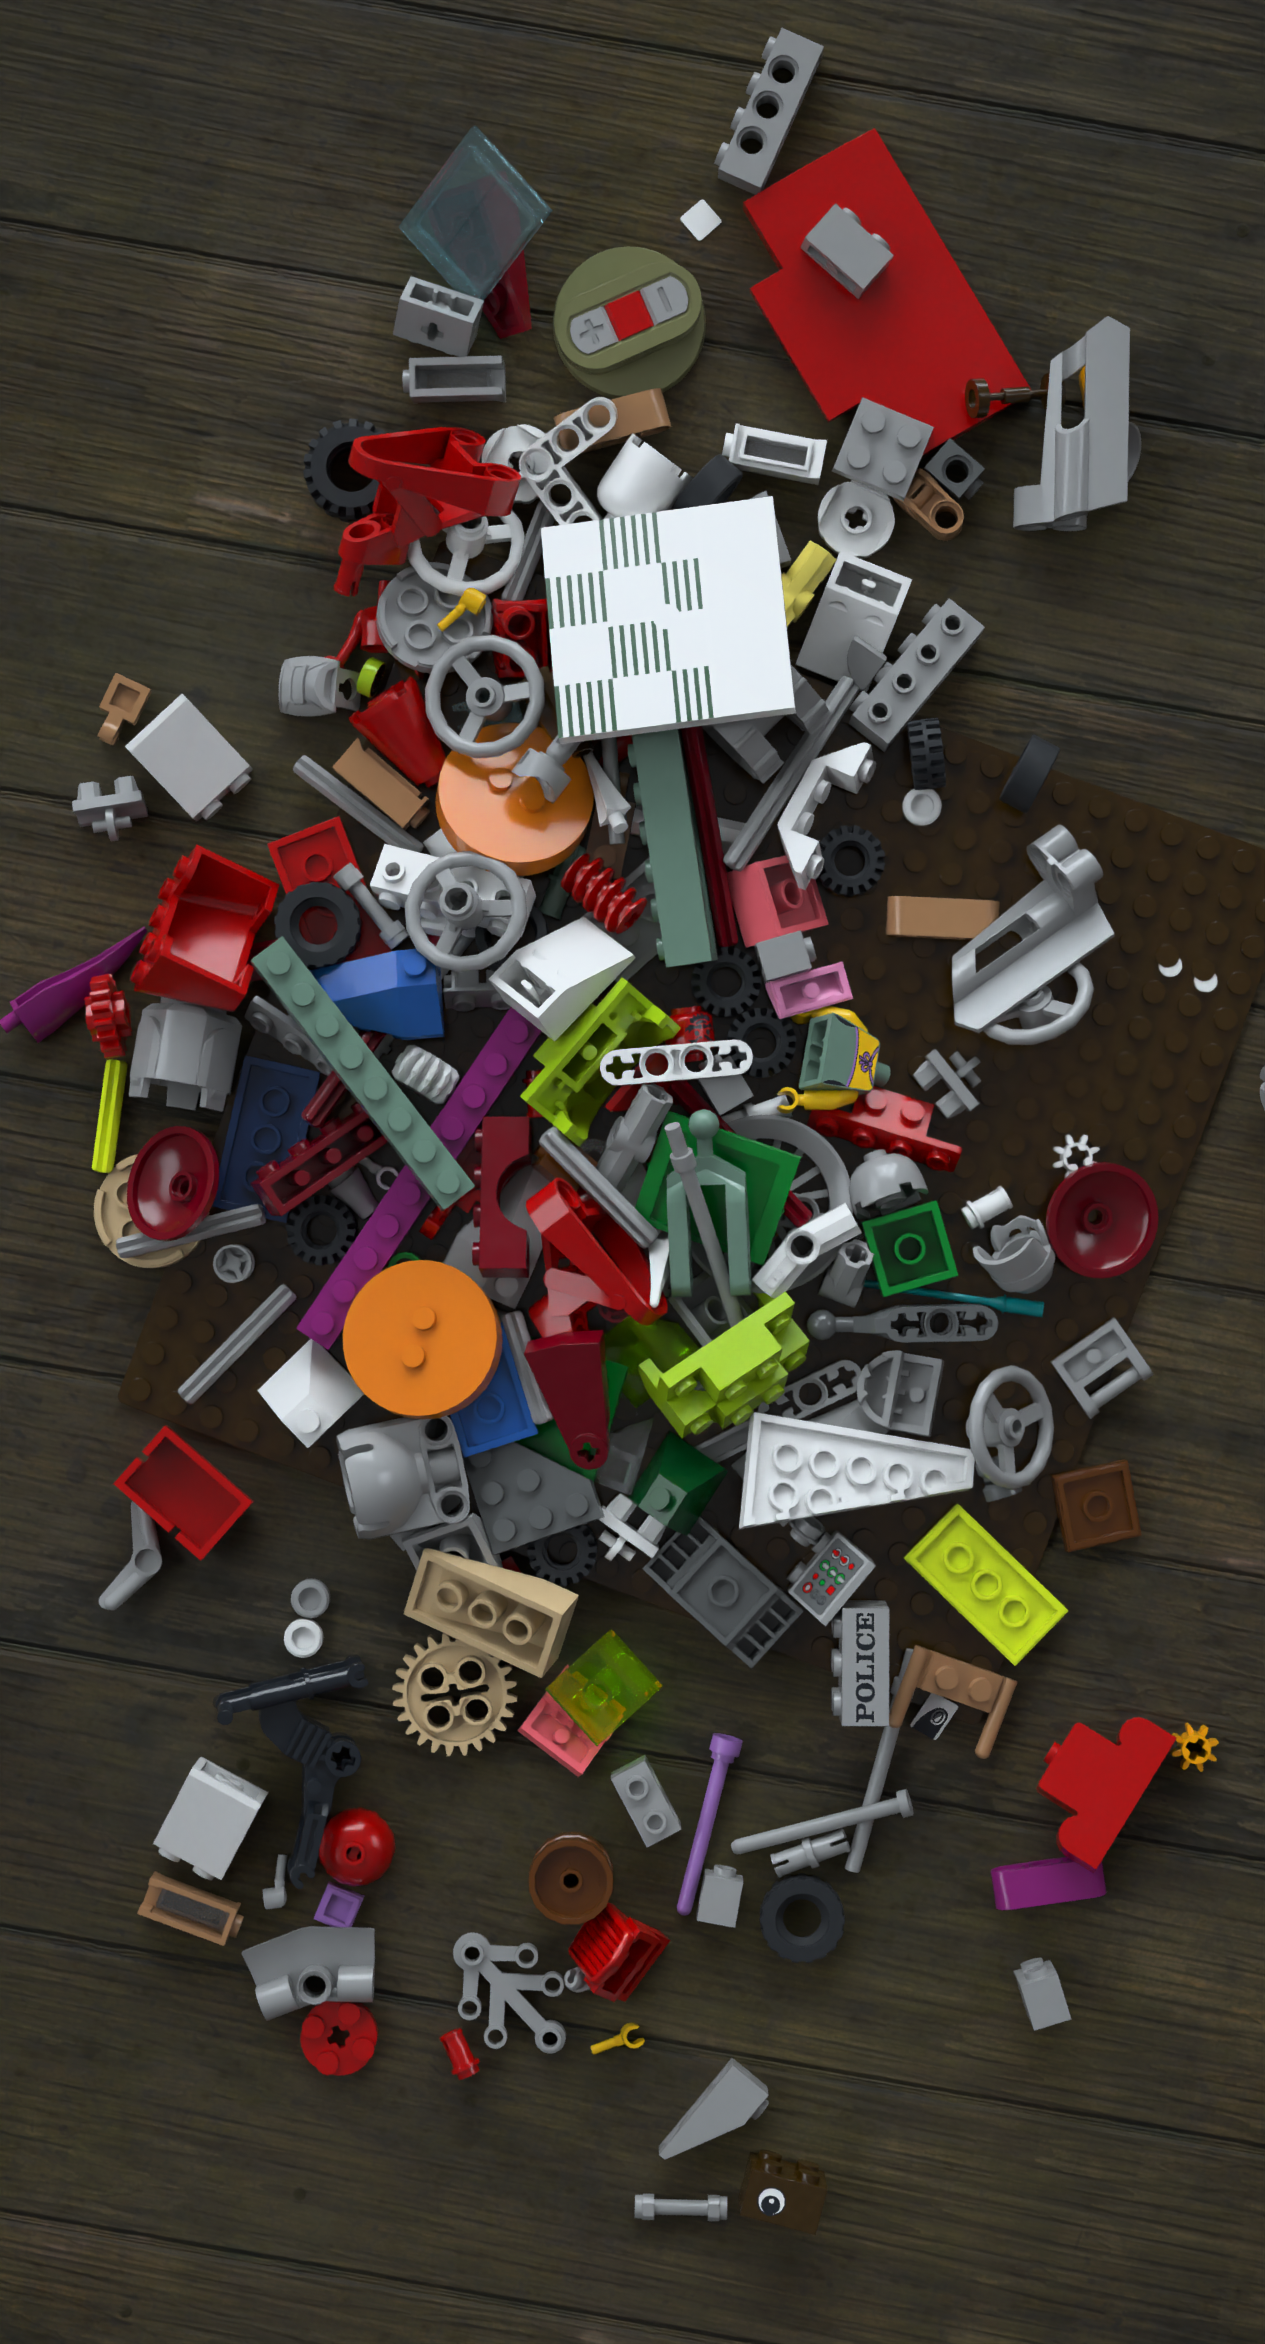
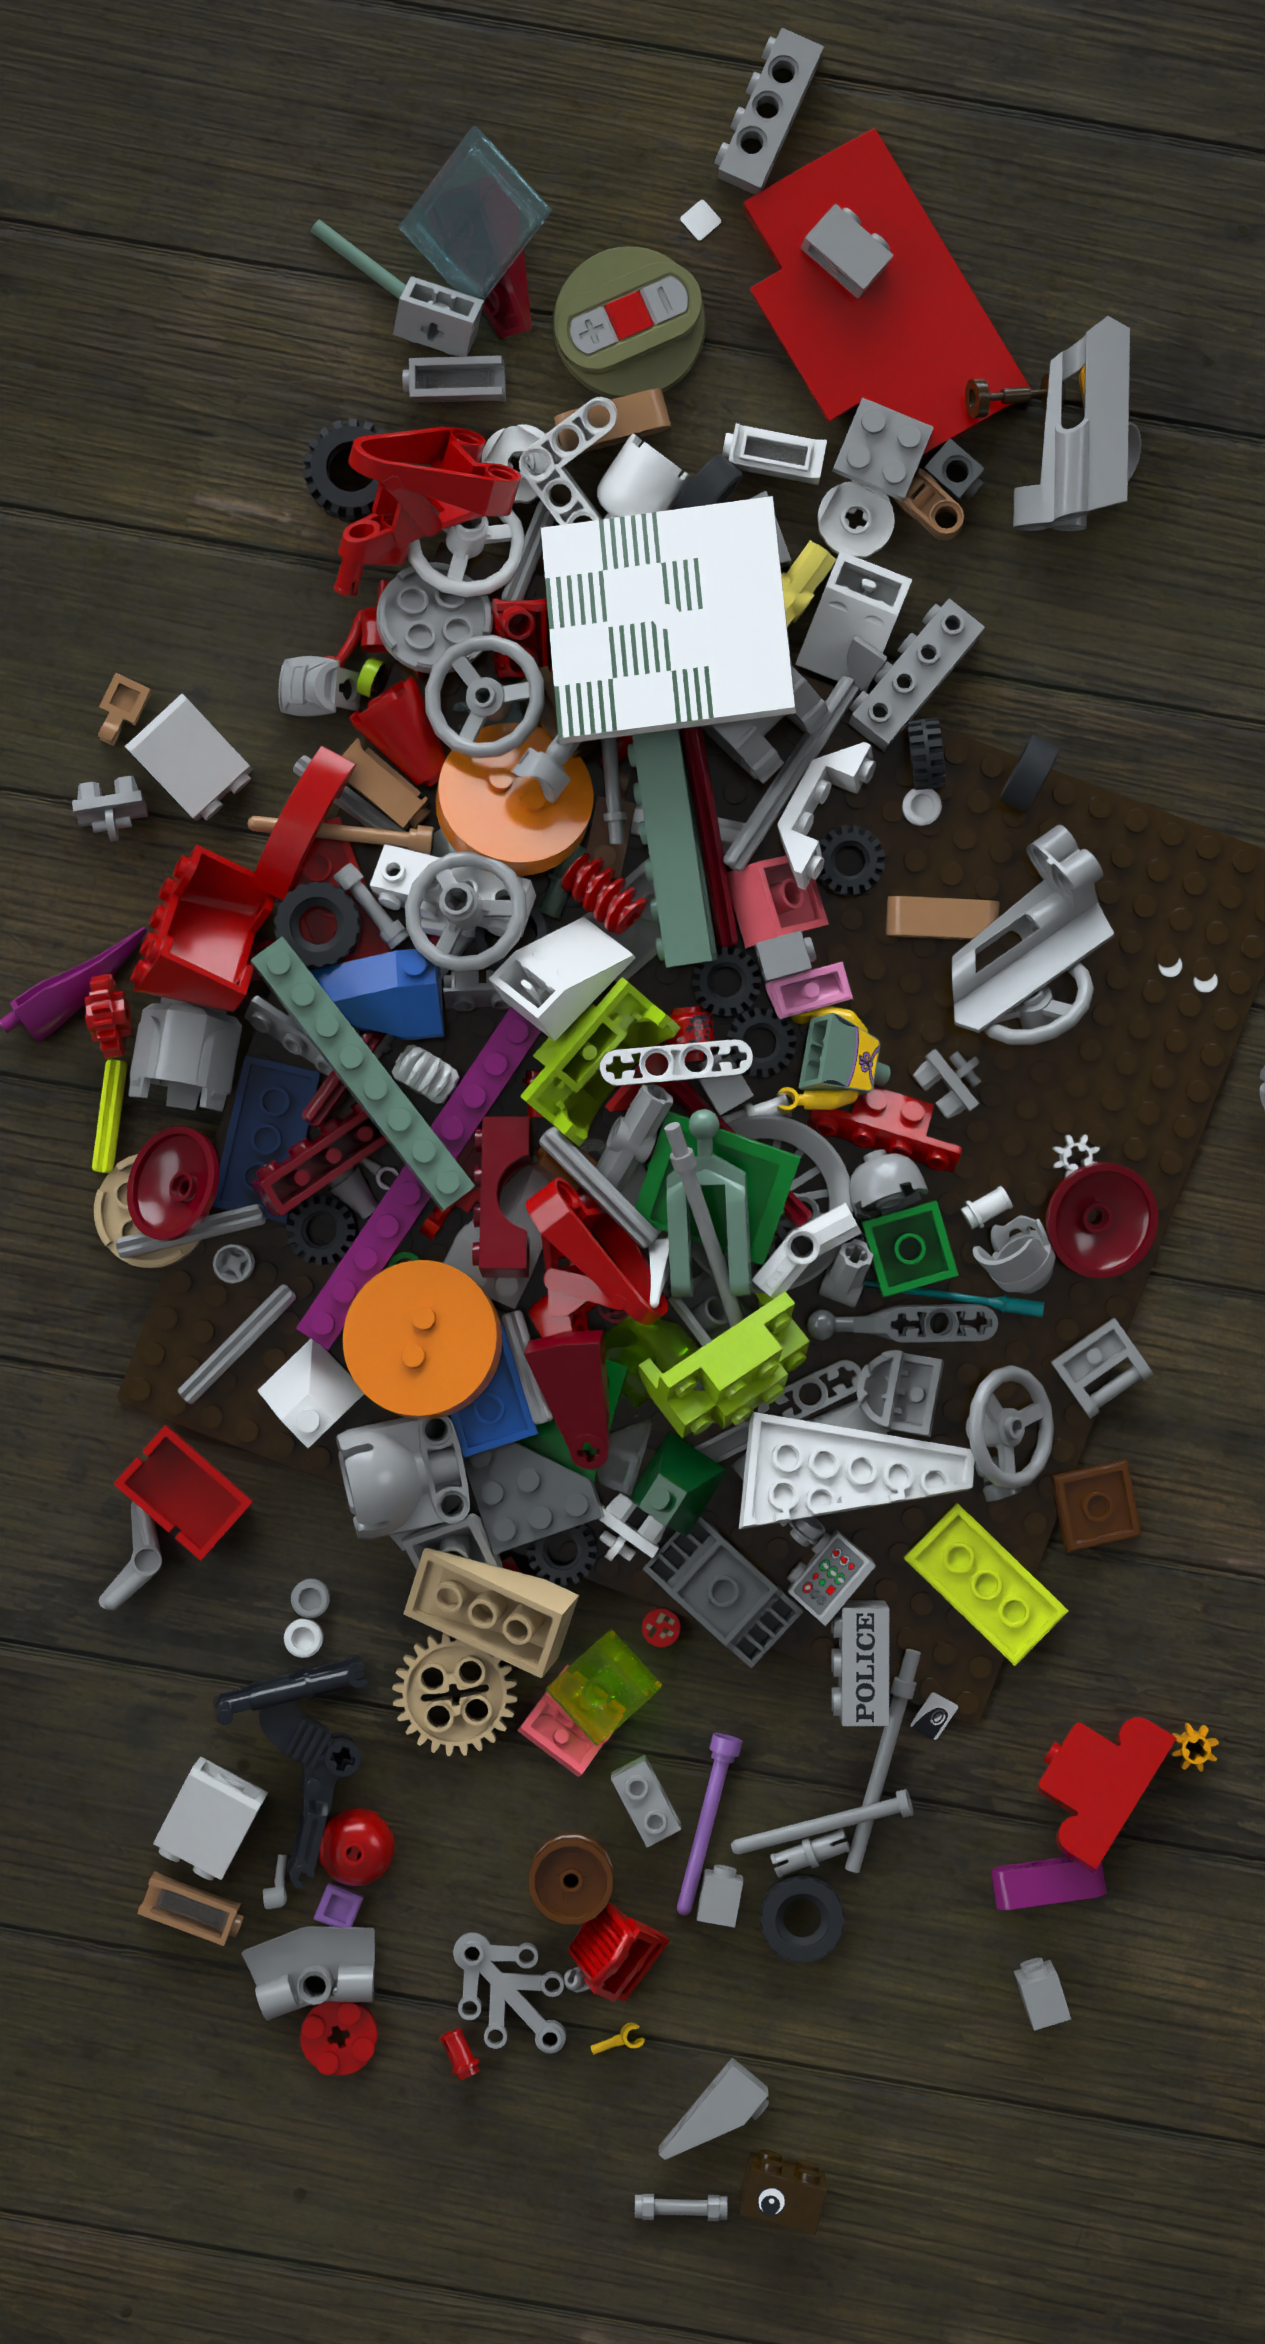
yellow hand [437,588,486,632] -> none
white piece [583,753,631,834] -> none
medium nougat plate [889,1645,1017,1759] -> none
none -> medium nougat piece [247,816,434,856]
none -> red slope [251,746,357,901]
none -> sand green bar [310,219,406,299]
none -> red tile [642,1607,680,1647]

